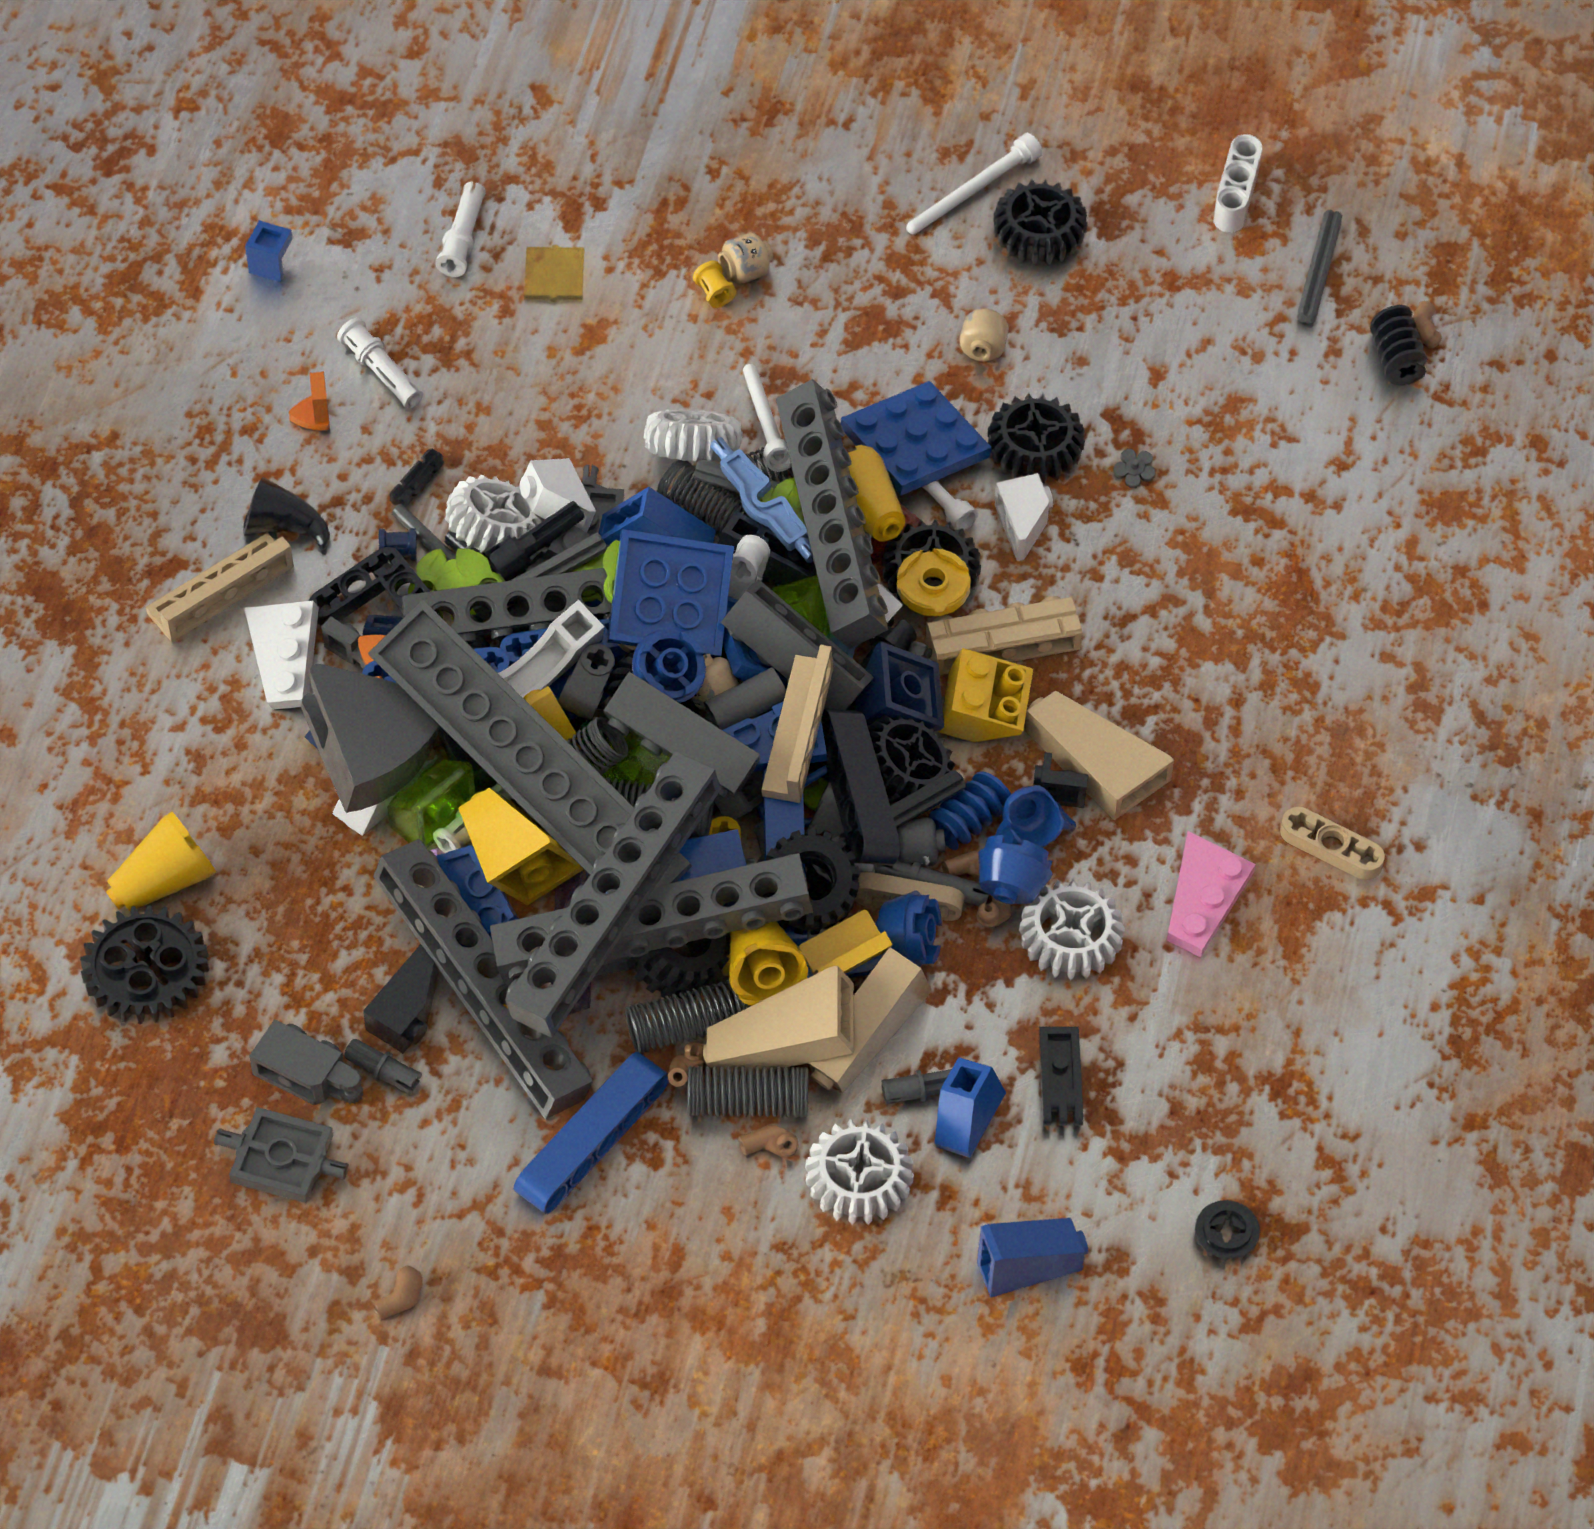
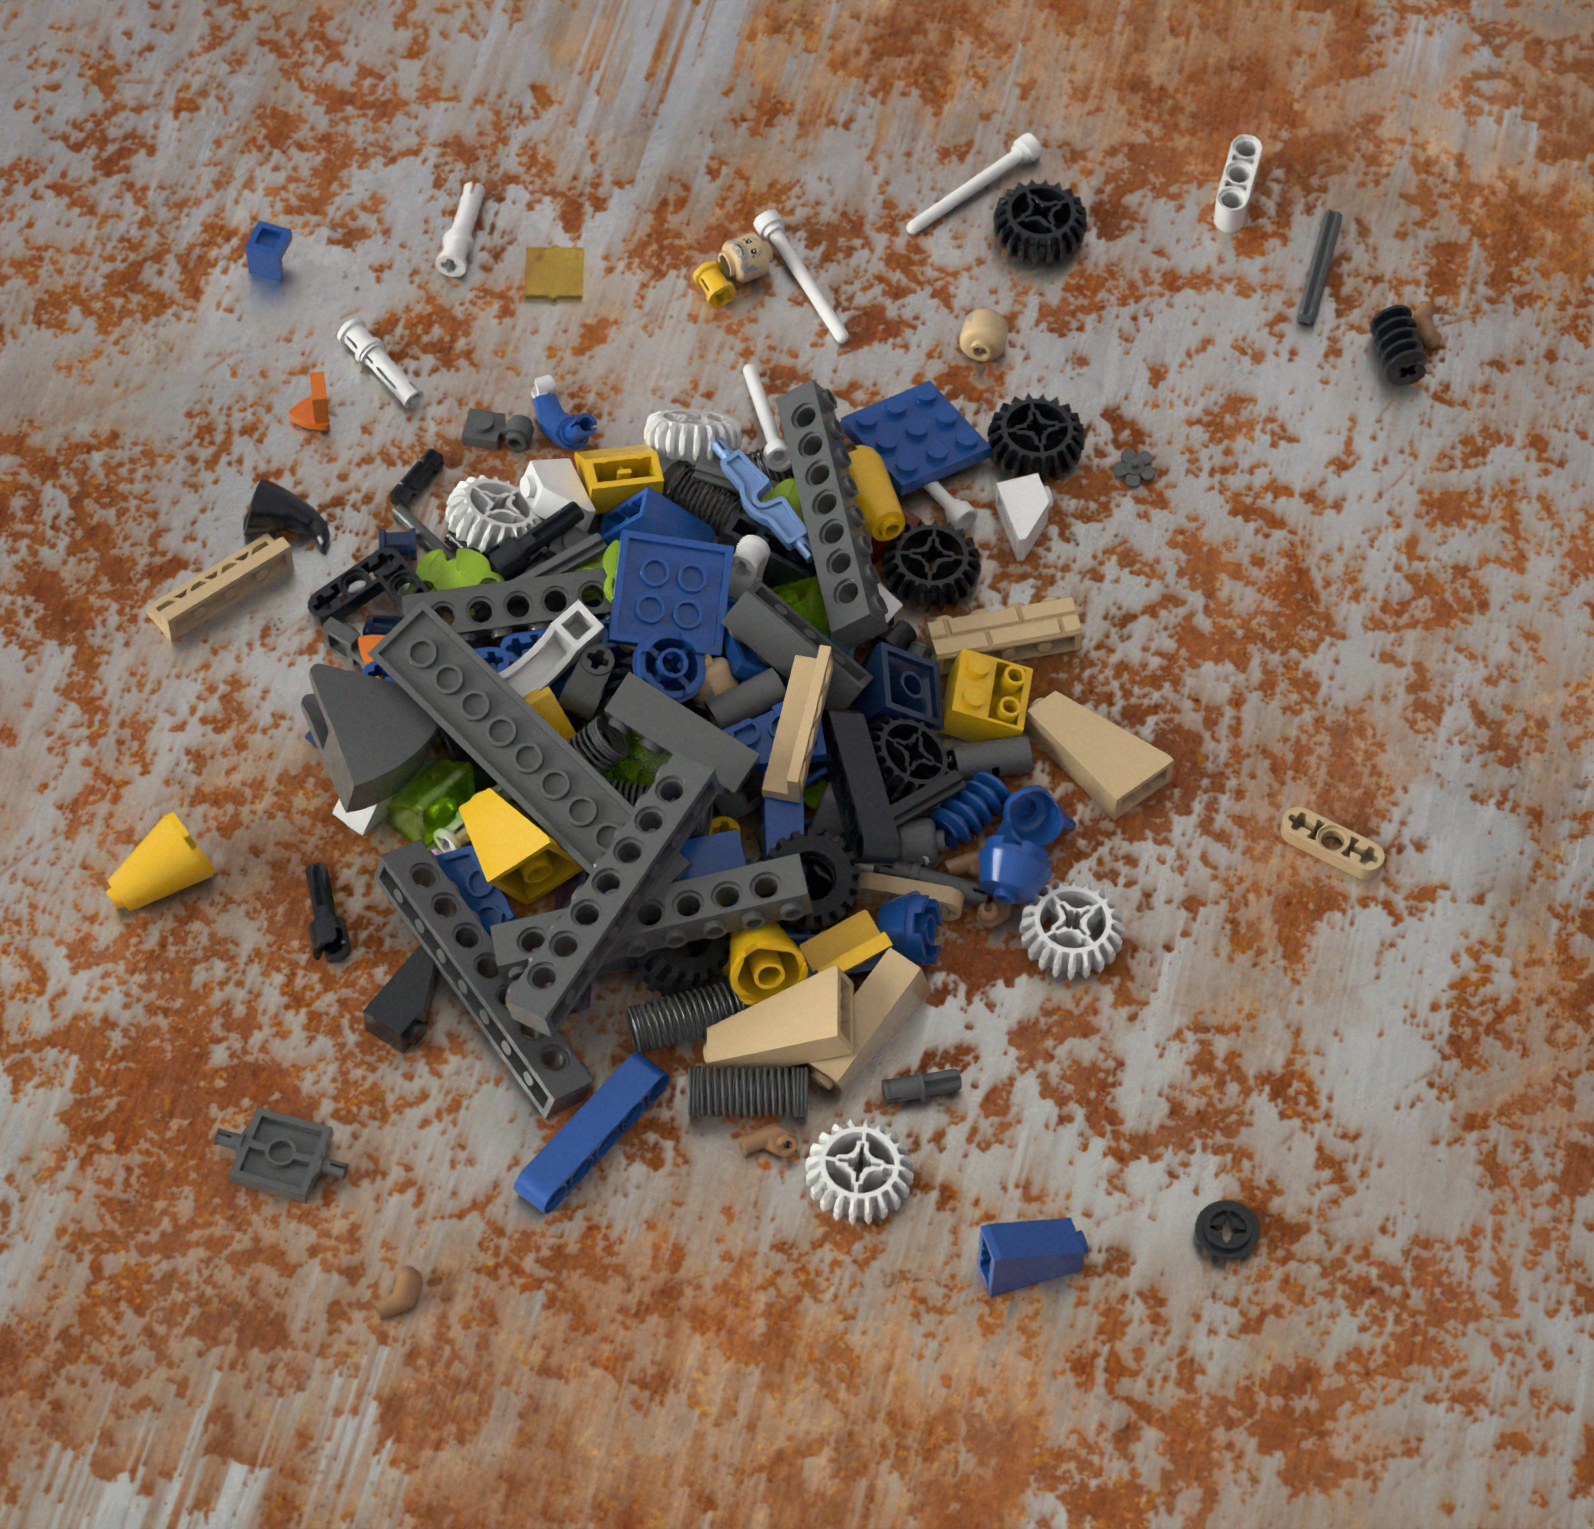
black gear [80,905,209,1024] -> none
white wing [244,601,319,710] -> none
dark grey hinge [249,1019,363,1105] -> none
dark grey axle [344,1039,422,1095] -> none
medium nougat arm [668,1042,705,1087] -> none
yellow tile [897,549,971,616] -> none
blue slope [934,1057,1006,1158] -> none
black bracket [1033,752,1088,808] -> none
black hinge [1038,1027,1083,1126] -> none
bright pink wing [1167,831,1256,958] -> none
none -> black piece [305,862,351,963]
none -> dark grey plate [461,408,534,451]
none -> blue arm [531,375,597,450]
none -> yellow slope [574,444,664,514]
none -> white piece [754,209,849,343]
none -> dark grey pin [951,735,1033,783]

